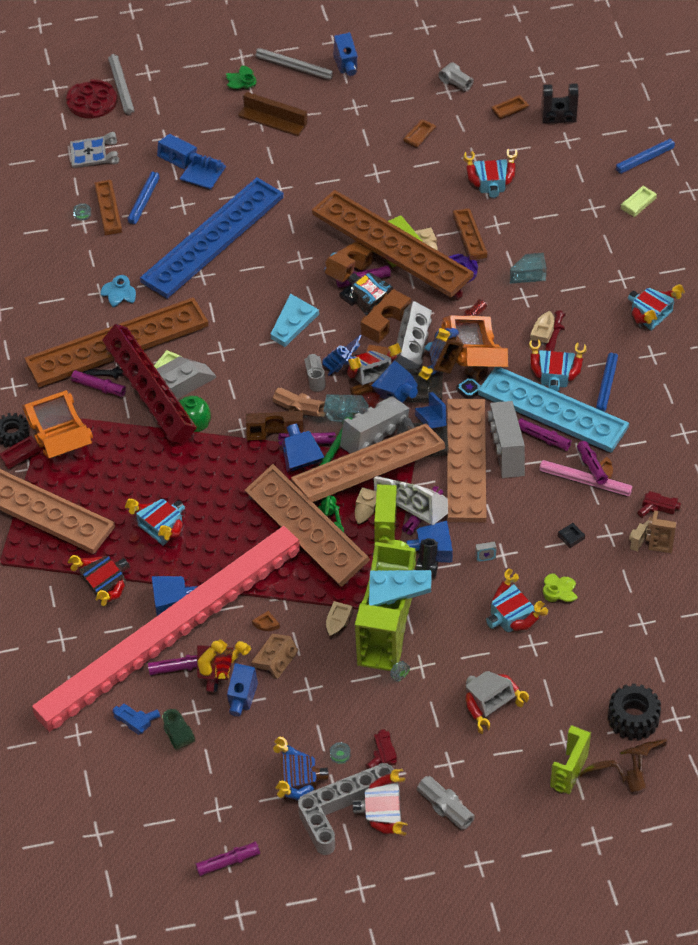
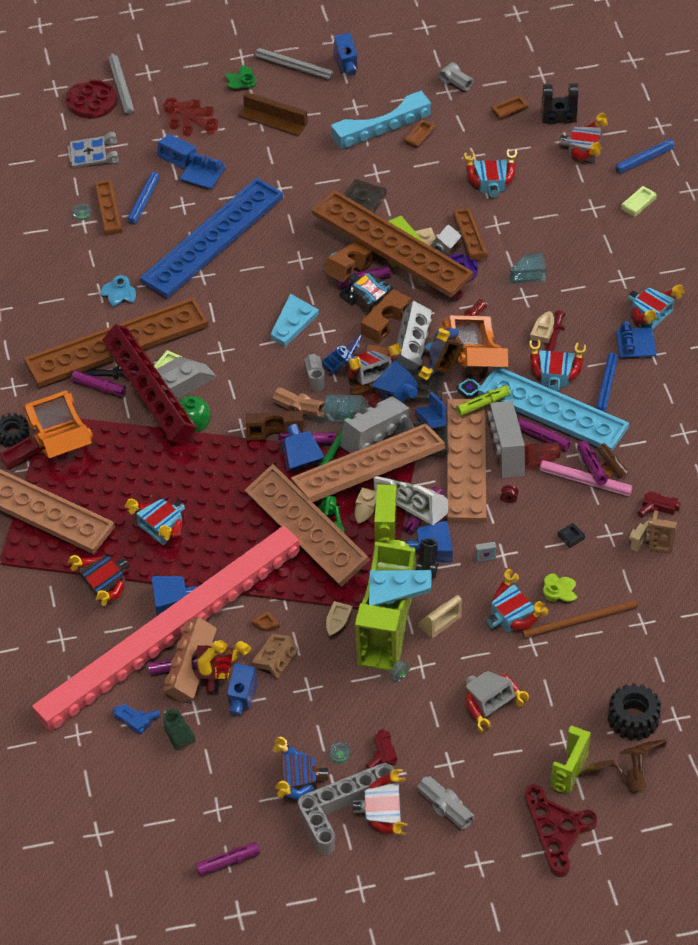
none -> clear red plant [163,98,219,137]
none -> nougat arch [163,617,217,703]
none -> medium azure arch [331,91,431,150]
none -> clear smoke plate [344,179,387,213]
none -> tan tile [418,595,462,639]
none -> brick [430,224,462,255]
none -> lime pin [456,385,511,417]
none -> dark red bush [500,485,519,503]
none -> dark orange piece [522,600,638,638]
none -> clear red piece [525,442,561,465]
none -> dark red beam [525,784,597,877]
none -> torso [560,113,608,163]
none -> reddish brown axle [596,443,629,478]
none -> blue hinge [616,321,657,358]

